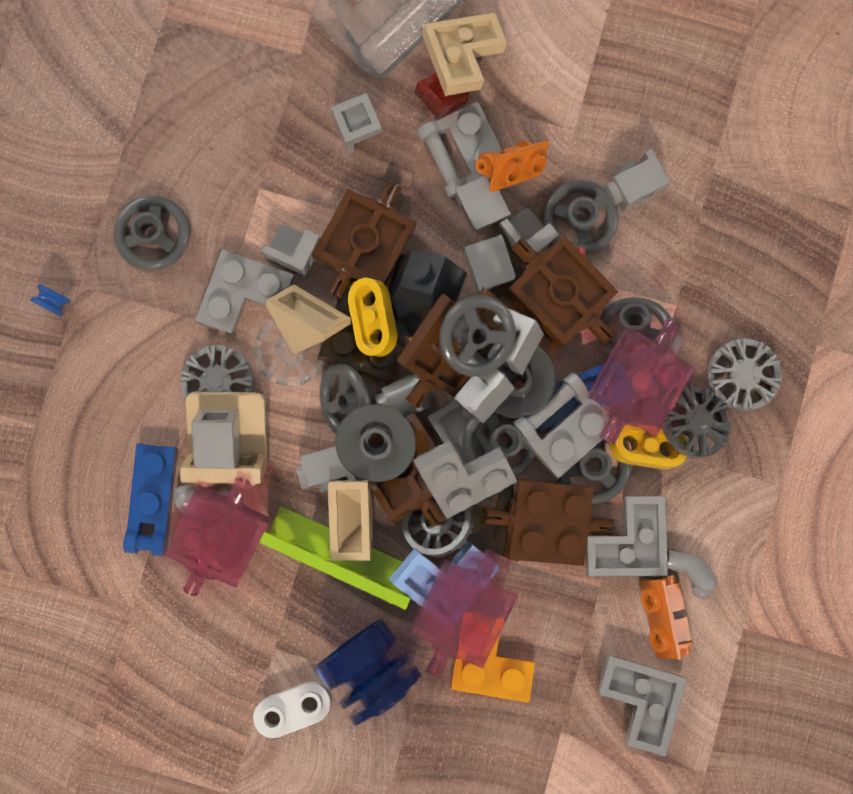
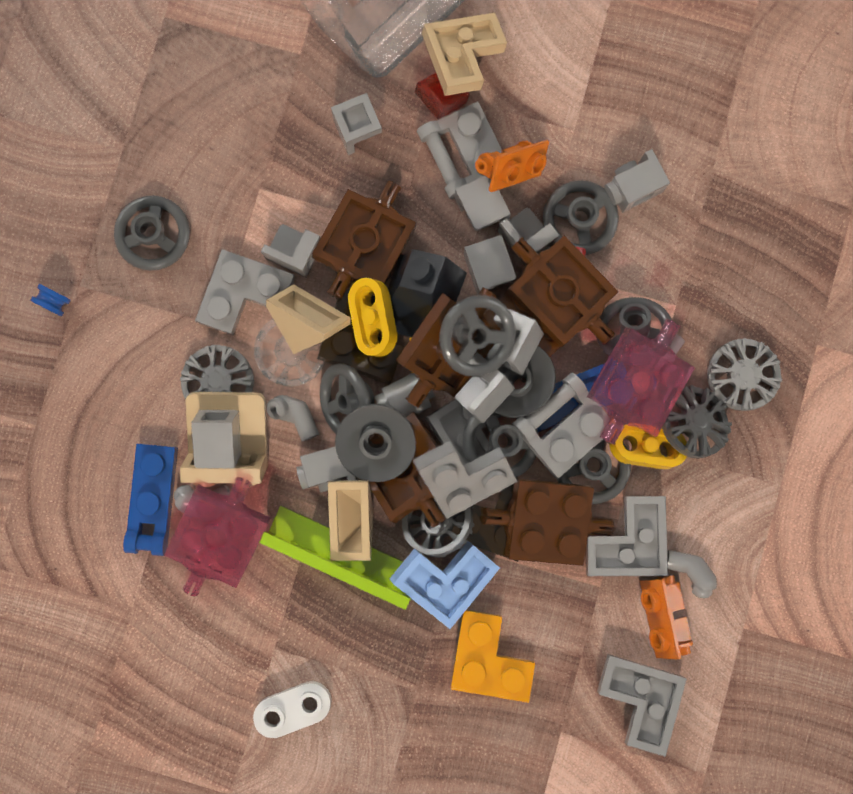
clear blue wheel [314,618,422,726] -> none
clear pink plate [409,548,518,679] -> none
none -> light grey arm [266,395,320,442]

